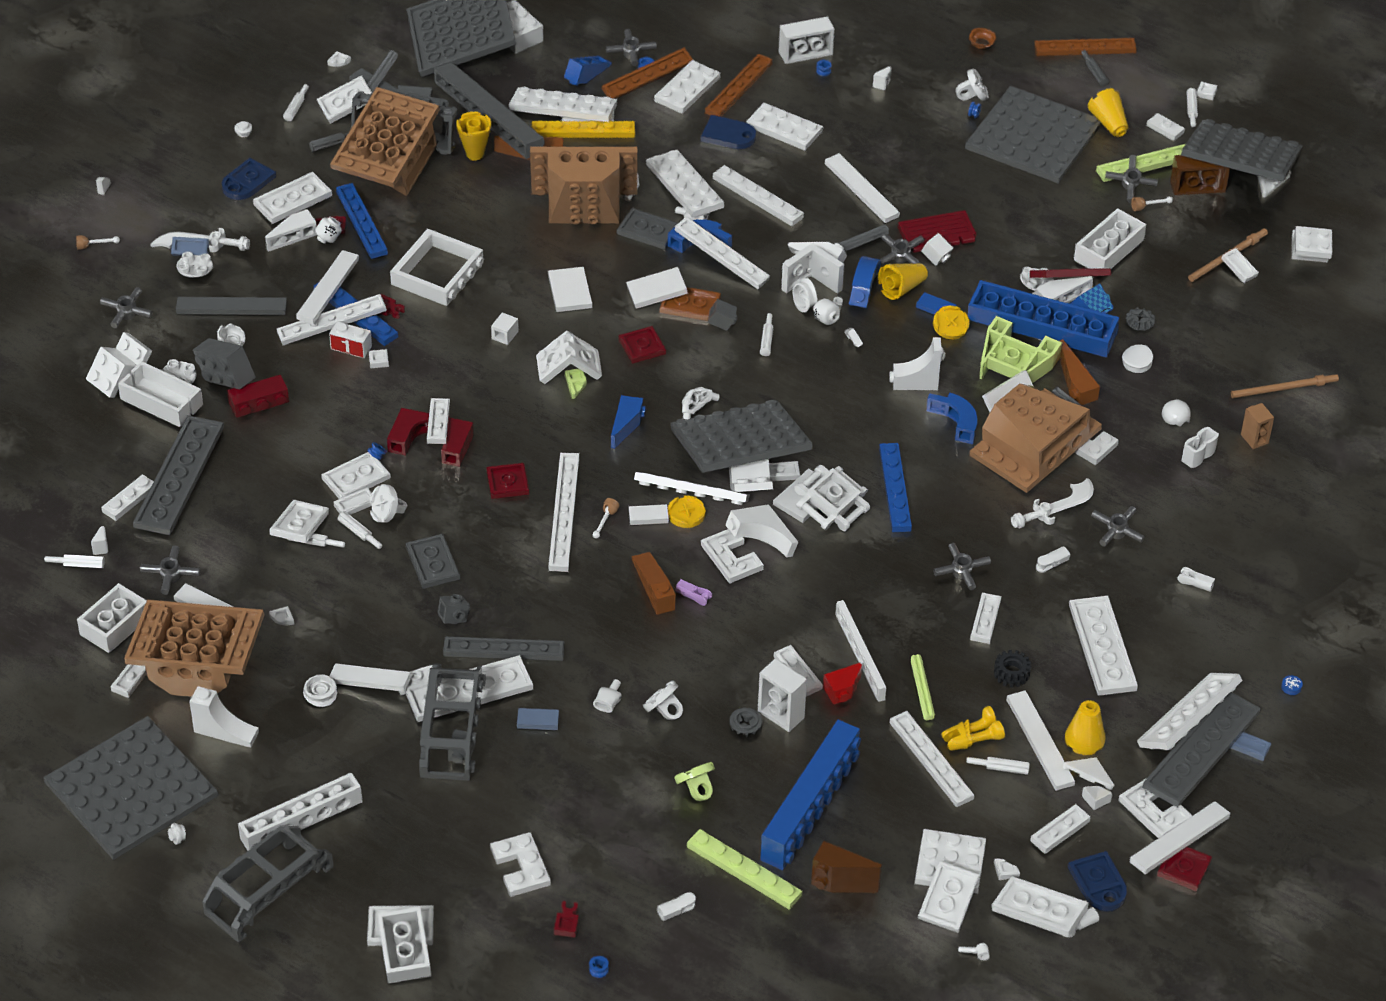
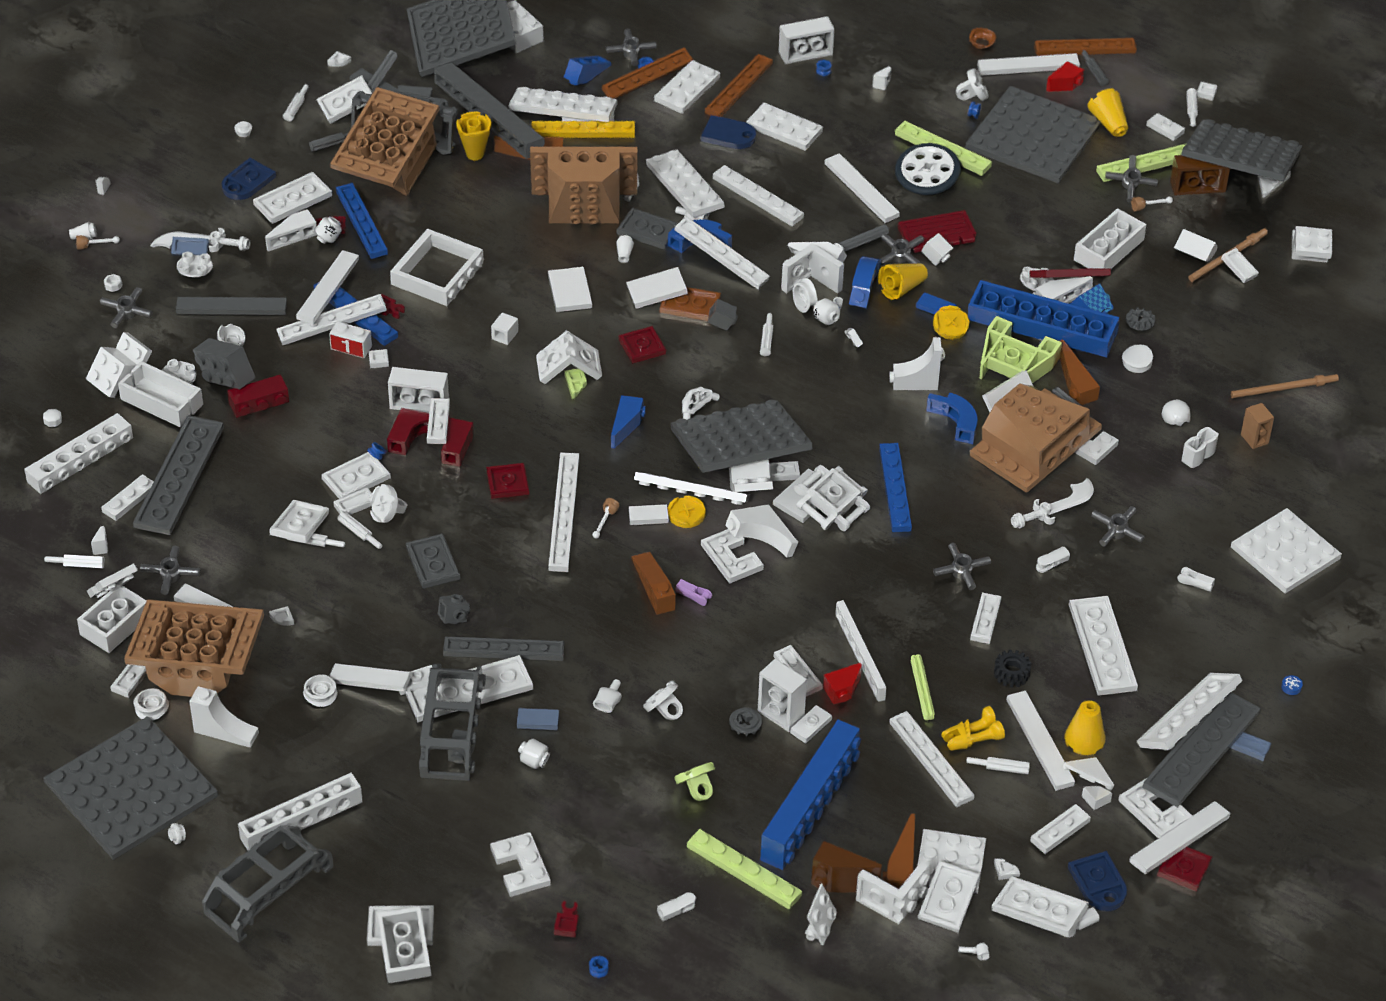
none -> white brick [25,413,133,494]
none -> white tile [43,409,62,427]
none -> white cone [69,222,97,240]
none -> white plate [87,564,138,598]
none -> white tile [104,274,122,292]
none -> white piece [134,688,169,721]
none -> white brick [388,367,449,413]
none -> white head [518,739,550,769]
none -> white cone [616,235,634,263]
none -> white plate [790,705,832,743]
none -> white hinge [805,884,837,945]
none -> white bracket [856,861,930,924]
none -> dark orange slope [882,814,915,889]
none -> yellowish green plate [895,121,992,175]
none -> wedge [895,143,961,195]
none -> white tile [977,54,1080,75]
none -> red slope [1046,61,1084,92]
none -> white brick [1174,229,1218,262]
none -> white plate [1231,508,1342,594]

